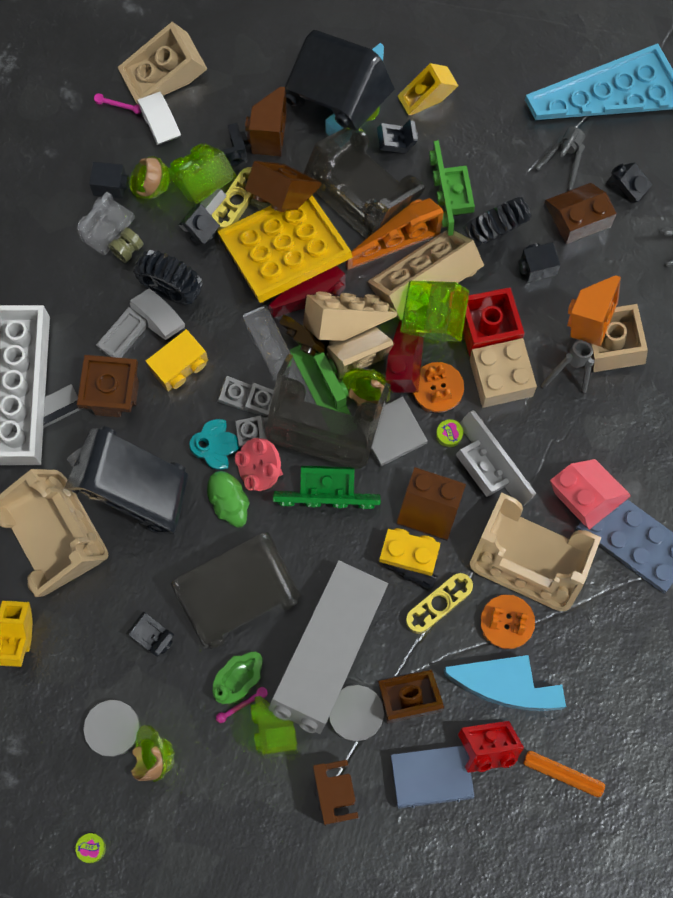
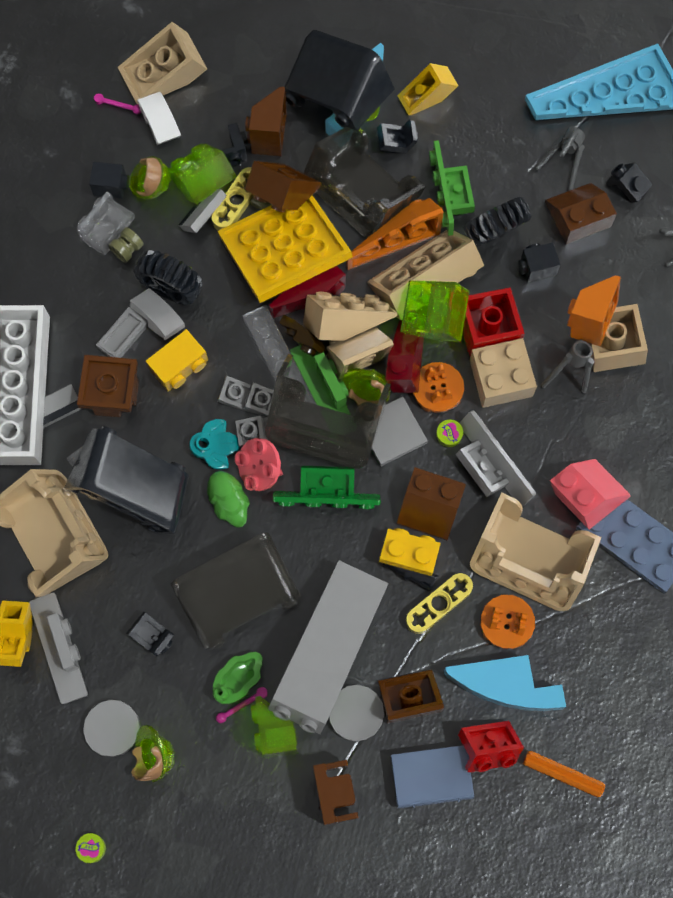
black bracket [181,204,220,244] -> none
none -> light grey bracket [30,593,88,704]

